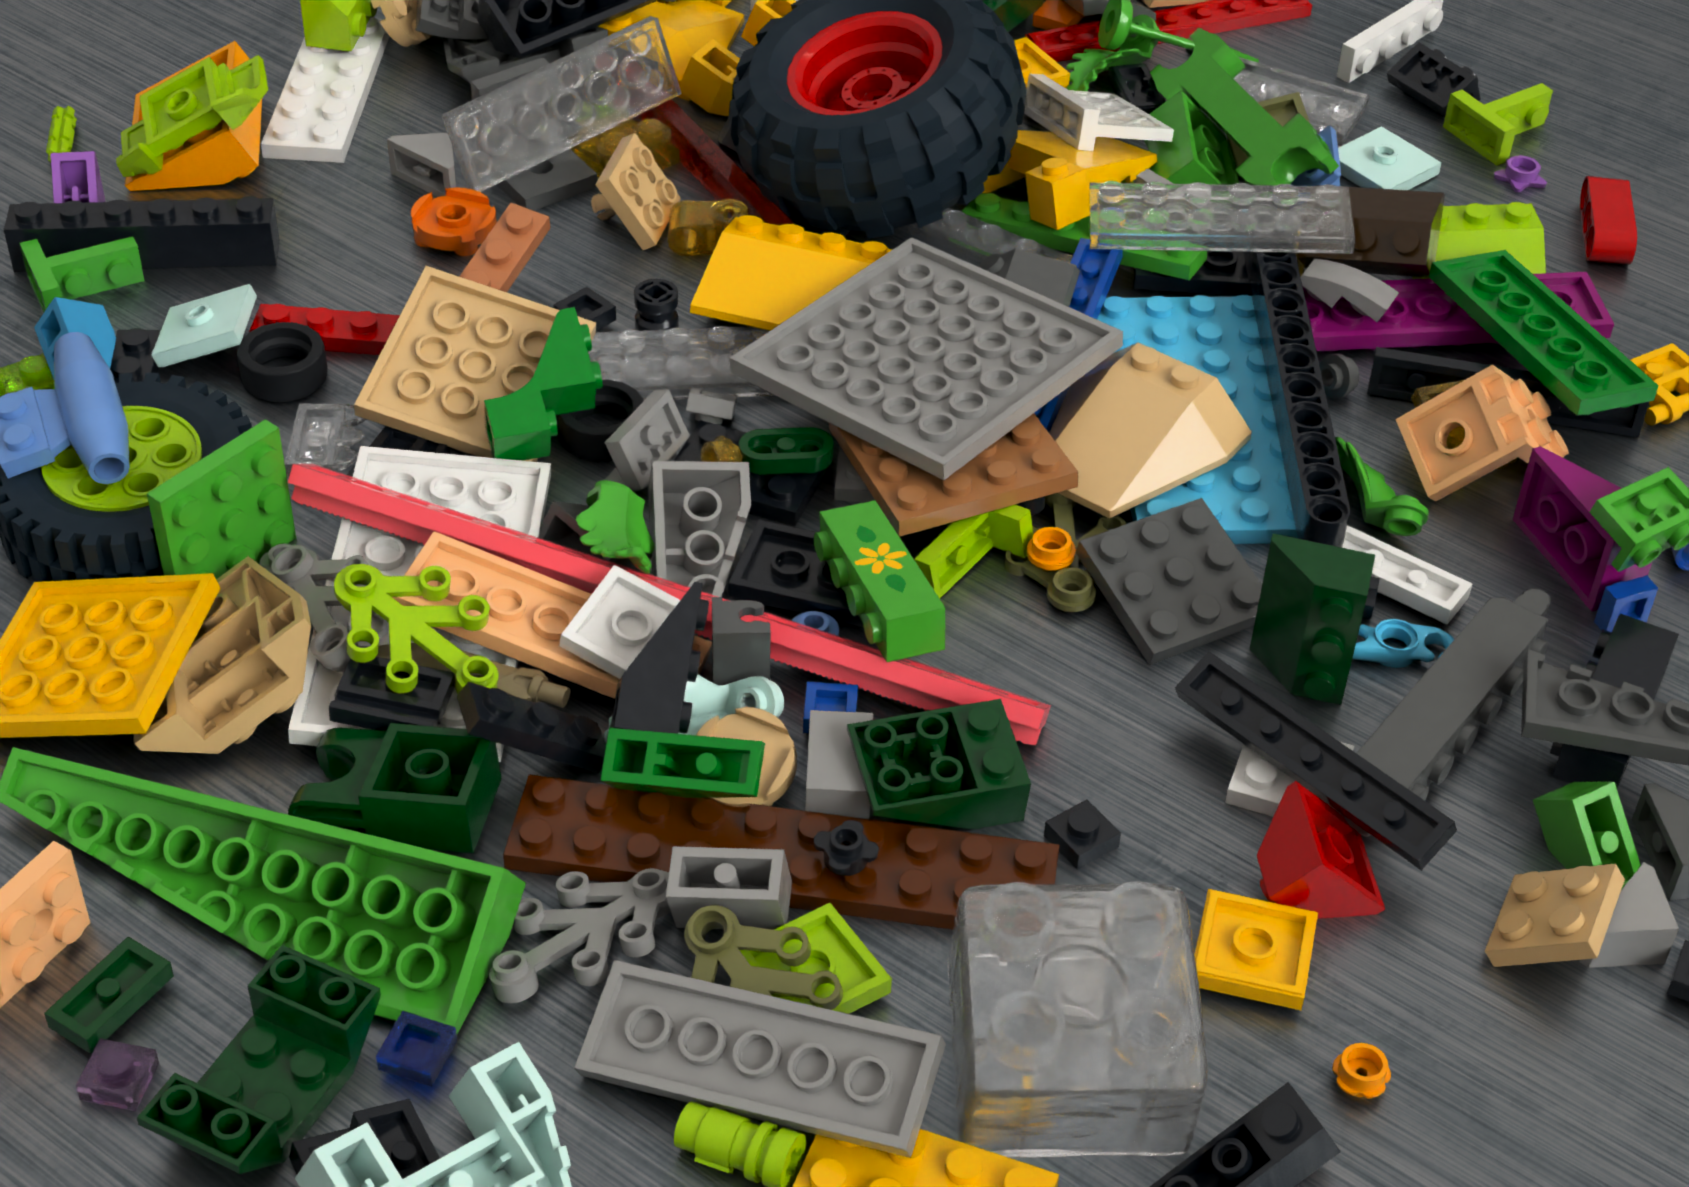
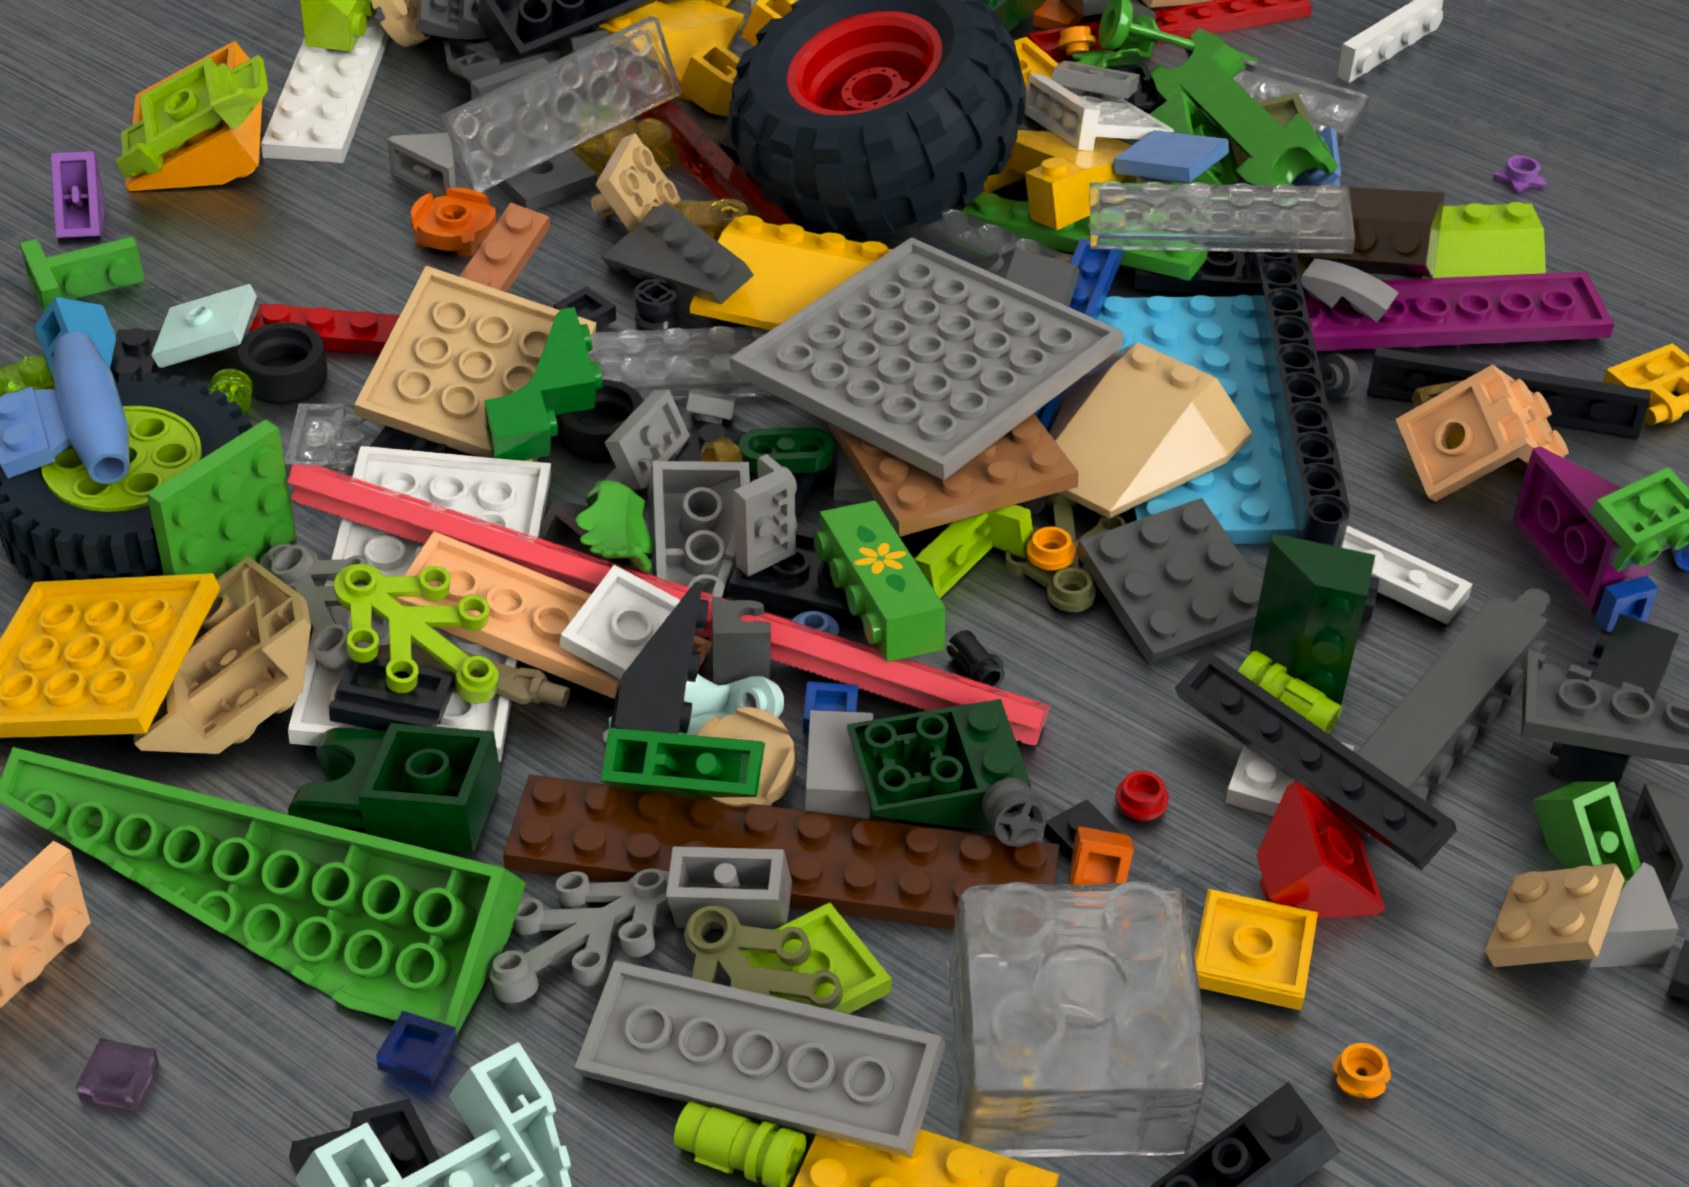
black brick [4,196,280,272] -> none
dark green plate [44,937,174,1054] -> none
lime axle [46,106,77,163] -> none
dark green slope [137,945,381,1174] -> none
black plate [457,682,606,773] -> none
black plate [814,820,879,876] -> none
bright green plant [1335,437,1429,536] -> none
light aqua plate [1338,126,1442,190] -> none
medium azure piece [1352,619,1454,668] -> none
black bracket [1387,42,1481,117] -> none
green plate [1429,250,1659,416] -> none
lime bracket [1443,83,1553,166] -> none
red beam [1580,176,1637,265] -> none
none -> clear neon green bush [209,369,253,413]
none -> dark grey wing [601,201,754,304]
none -> light grey bracket [734,454,798,577]
none -> black pin [946,630,1005,687]
none -> dark grey wheel [981,778,1047,847]
none -> light grey plate [1052,61,1140,102]
none -> light orange plate [1057,26,1096,56]
none -> orange slope [1068,826,1134,900]
none -> medium blue tile [1114,130,1229,183]
none -> red plate [1115,771,1169,821]
none -> lime axle [1238,650,1342,734]

